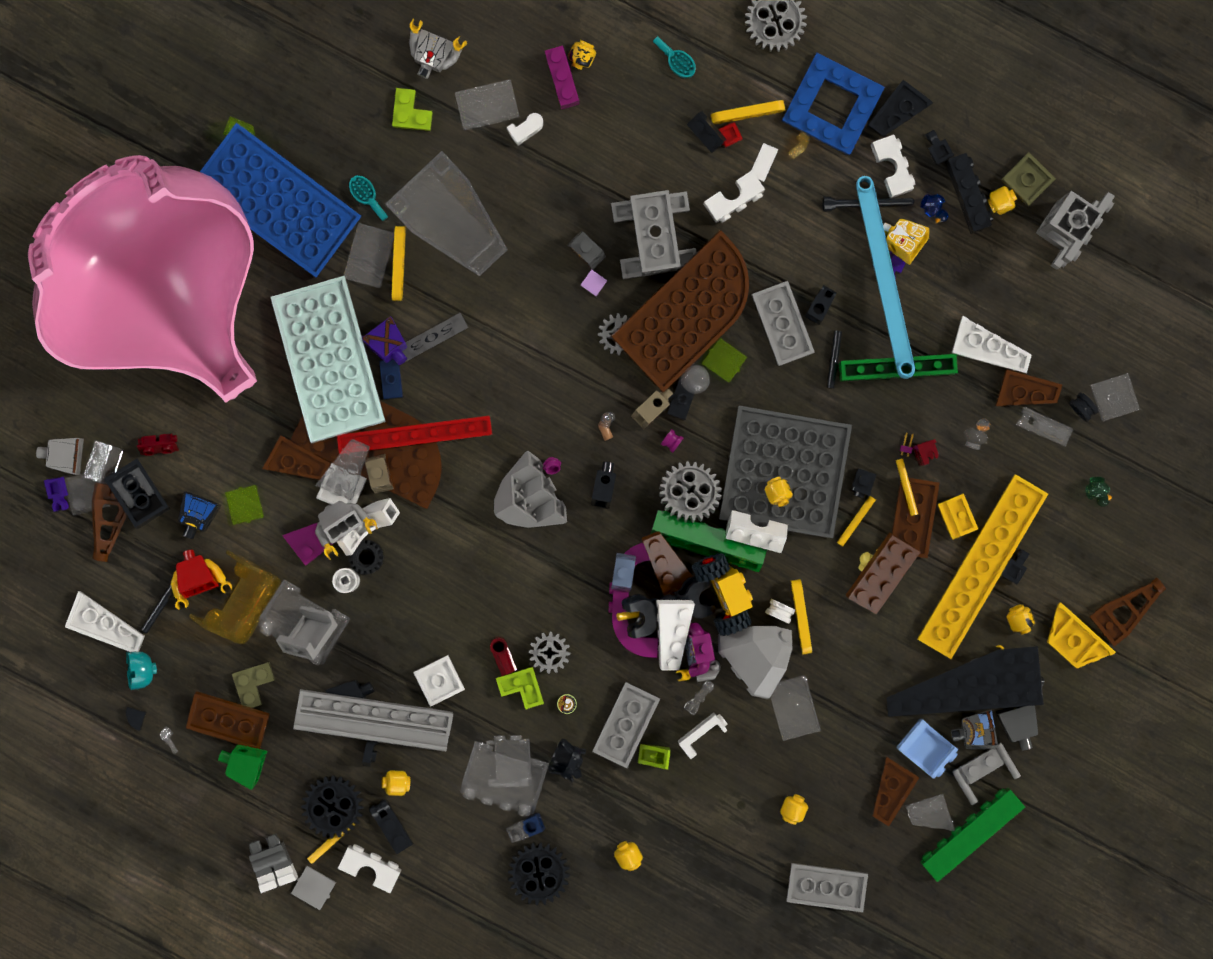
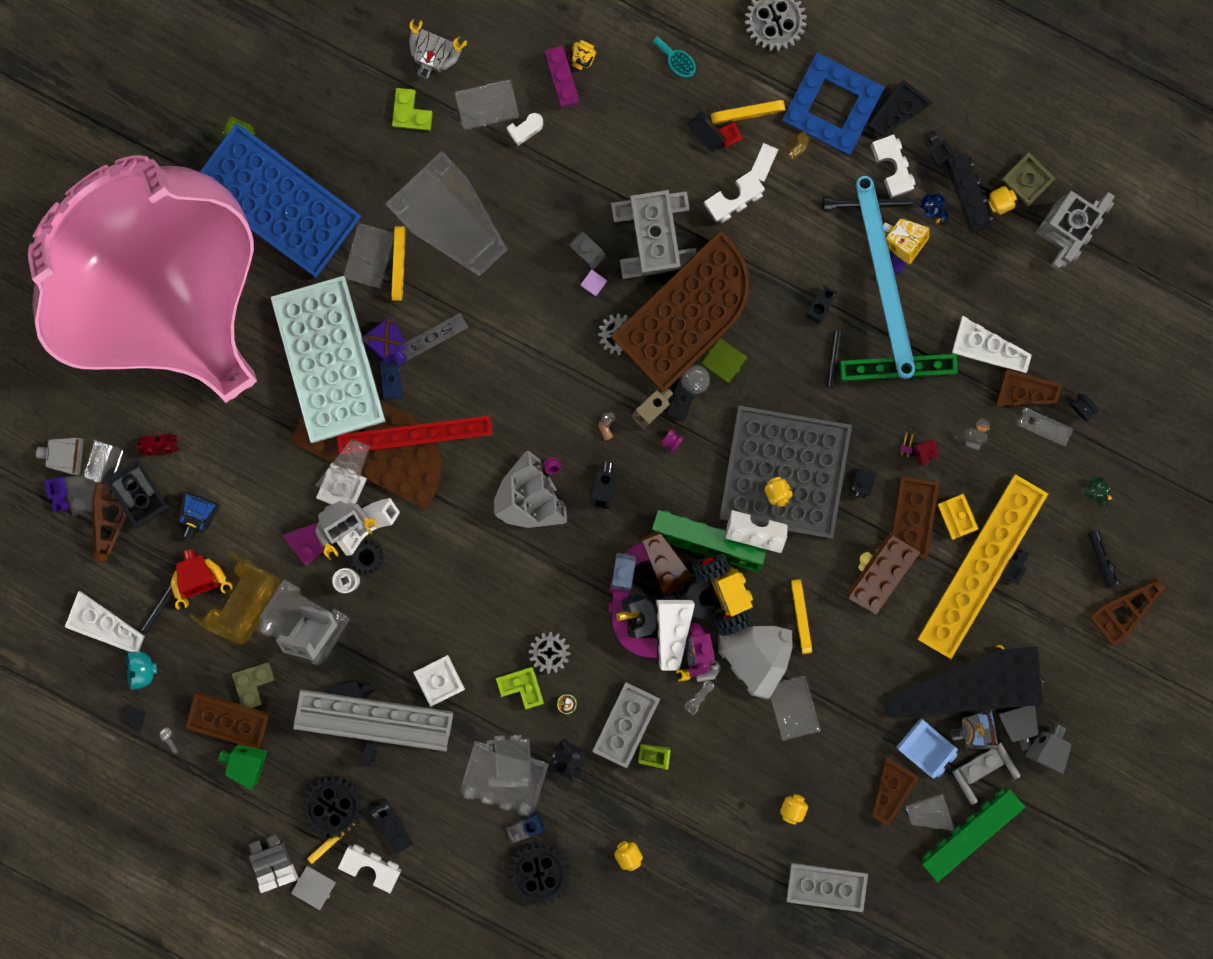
clear neon green piece [225,485,264,525] -> none
reddish brown wing [262,435,331,480] -> none
teal piece [349,175,388,221] -> none
dark tan torso [365,454,394,494] -> none
yellow head [381,770,410,796] -> none
dark red piece [490,636,517,676] -> none
light grey gear [659,461,722,523] -> none
white panel [678,712,728,759] -> none
light grey plate [752,281,815,366] -> none
white wheel [765,599,795,624] -> none
yellow bar [837,496,876,547] -> none
yellow piece [895,458,918,516] -> none
yellow head [1007,604,1035,634] -> none
yellow wing [1047,602,1116,668] -> none
clear plate [1090,373,1140,421] -> none
none -> dark grey torso [1025,724,1071,774]
none -> black pin [1088,530,1122,588]

